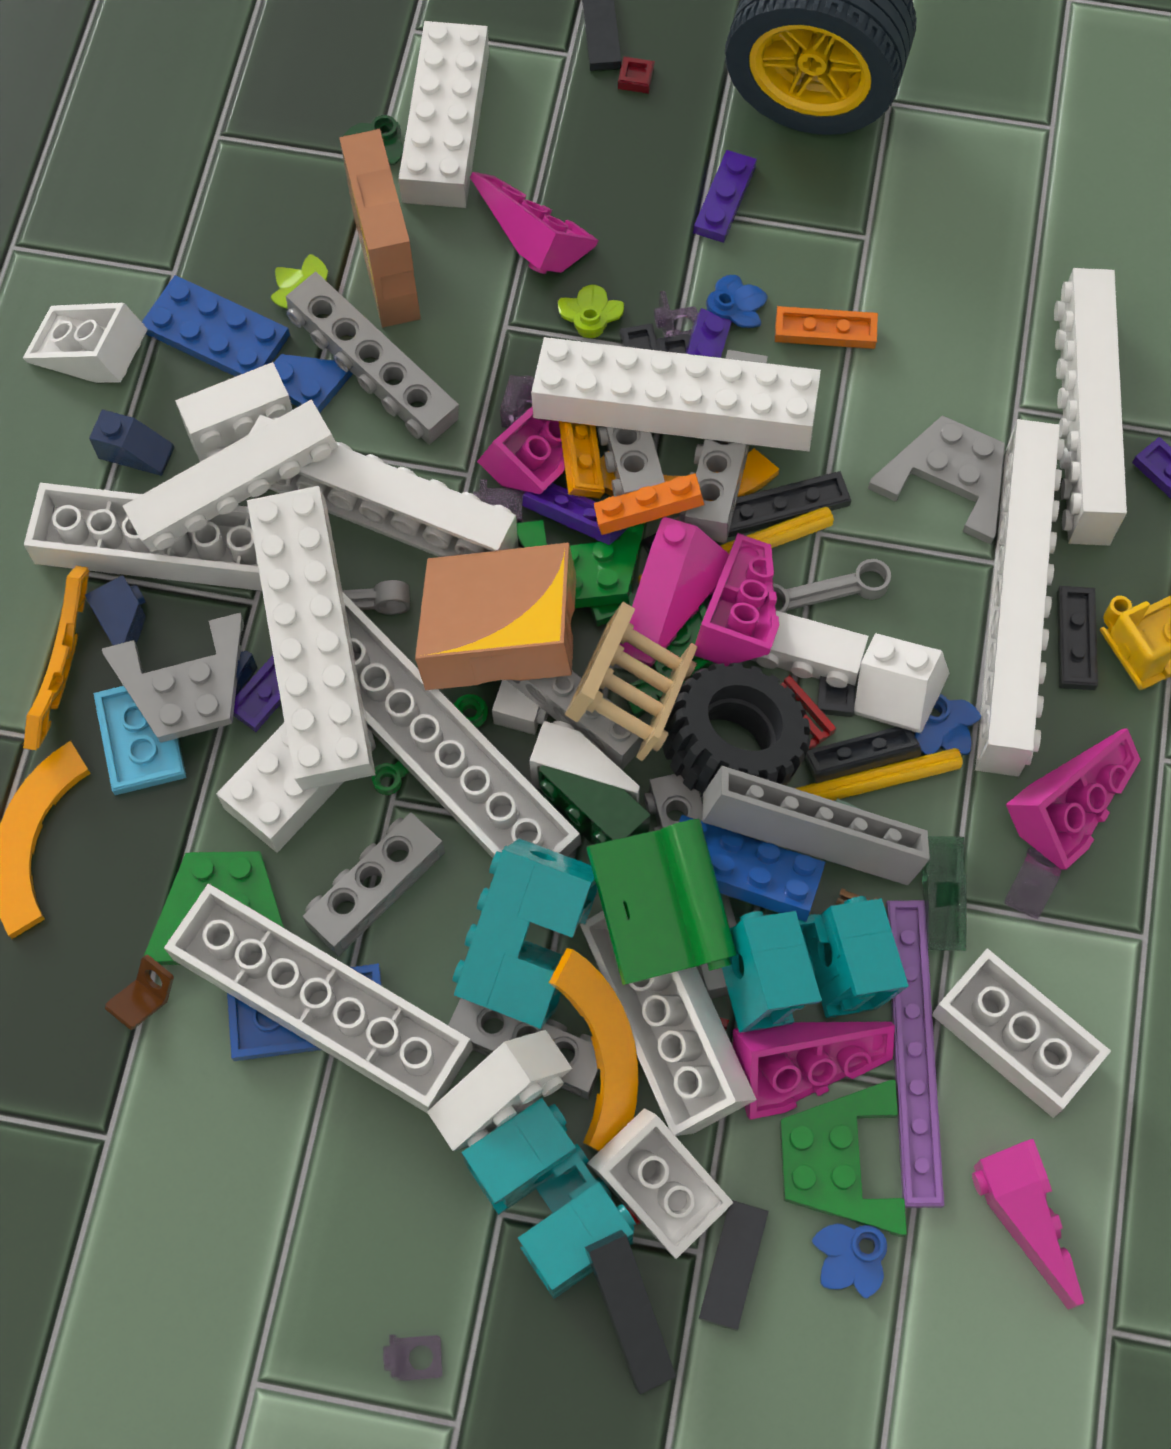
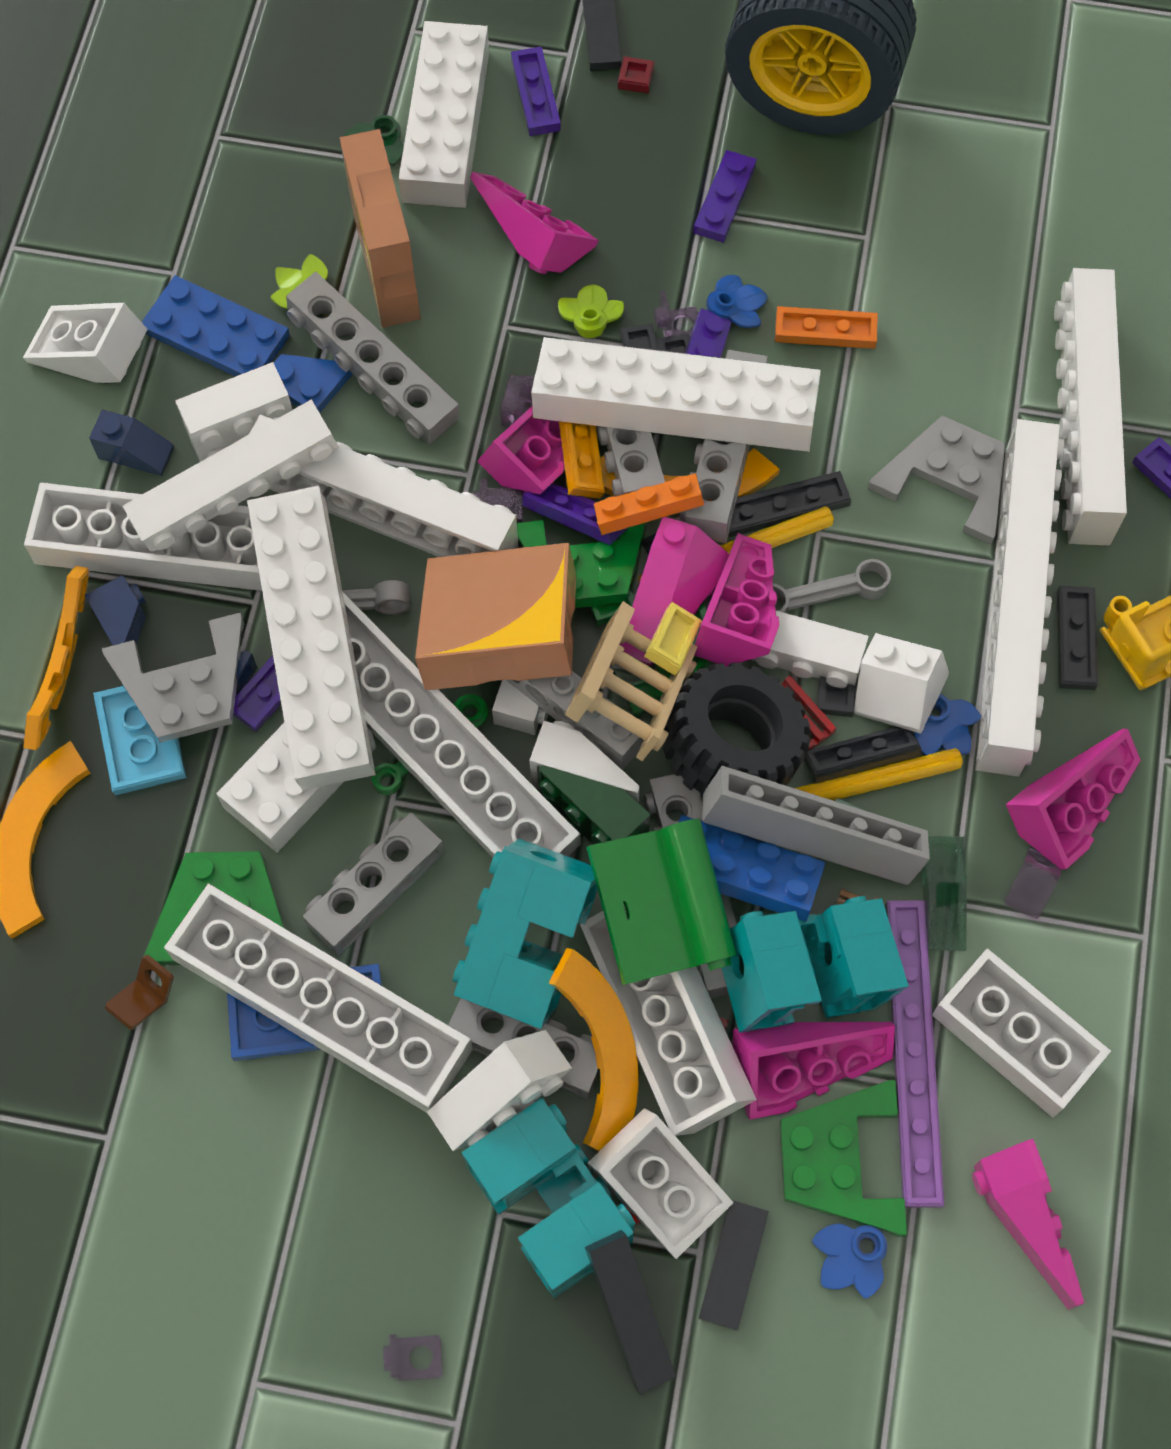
none -> dark purple plate [511,46,561,136]
none -> light yellow tile [644,602,702,676]

